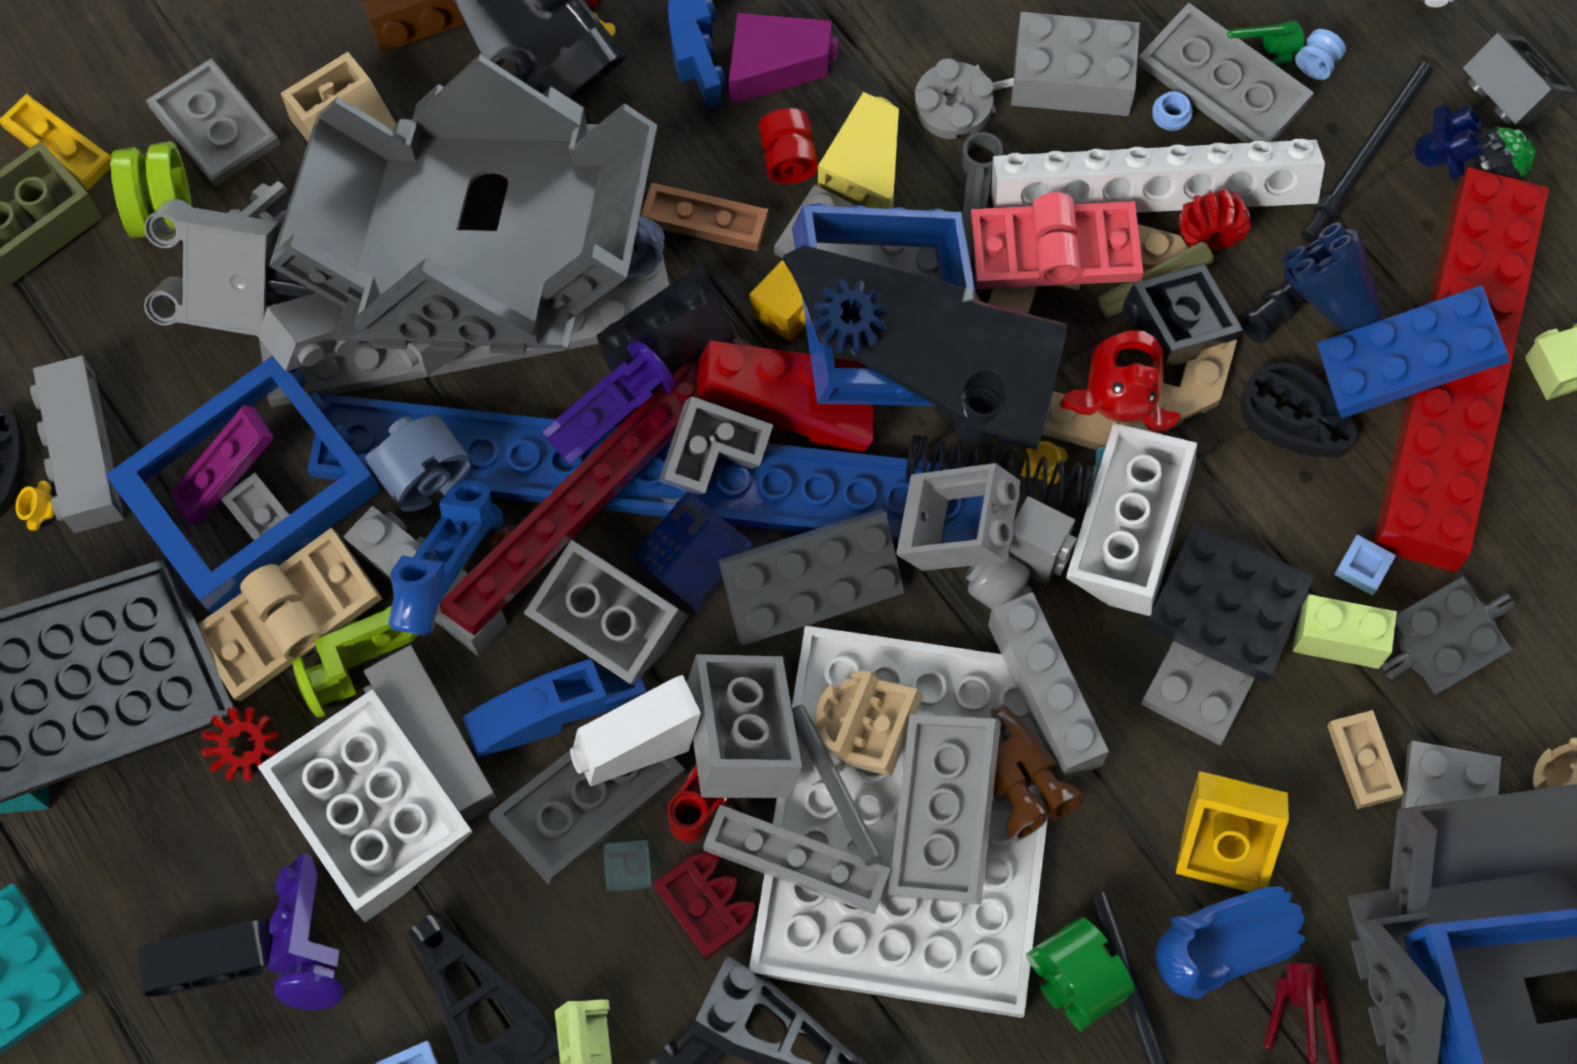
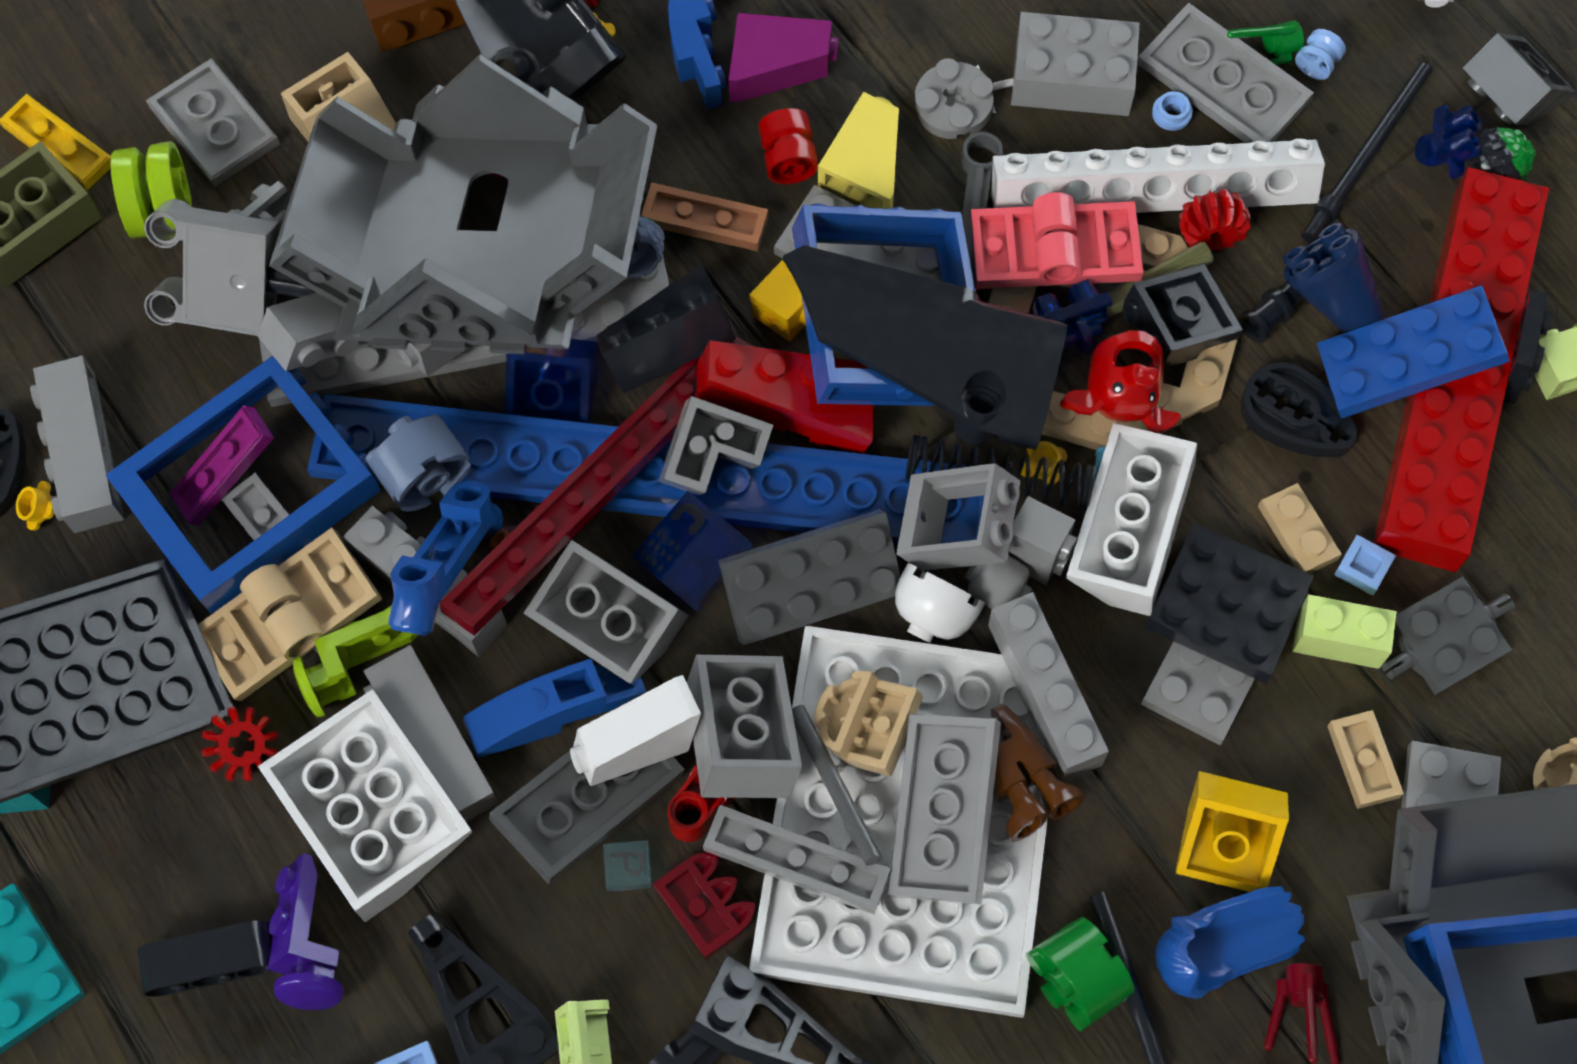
dark purple piece [541,340,675,465] -> none
dark blue gear [813,279,887,355] -> none
none -> clear blue slope [505,339,599,423]
none -> white cylinder [895,563,985,643]
none -> clear blue hips [1033,280,1113,353]
none -> tan plate [1258,483,1342,574]
none -> black plate [1503,289,1552,404]

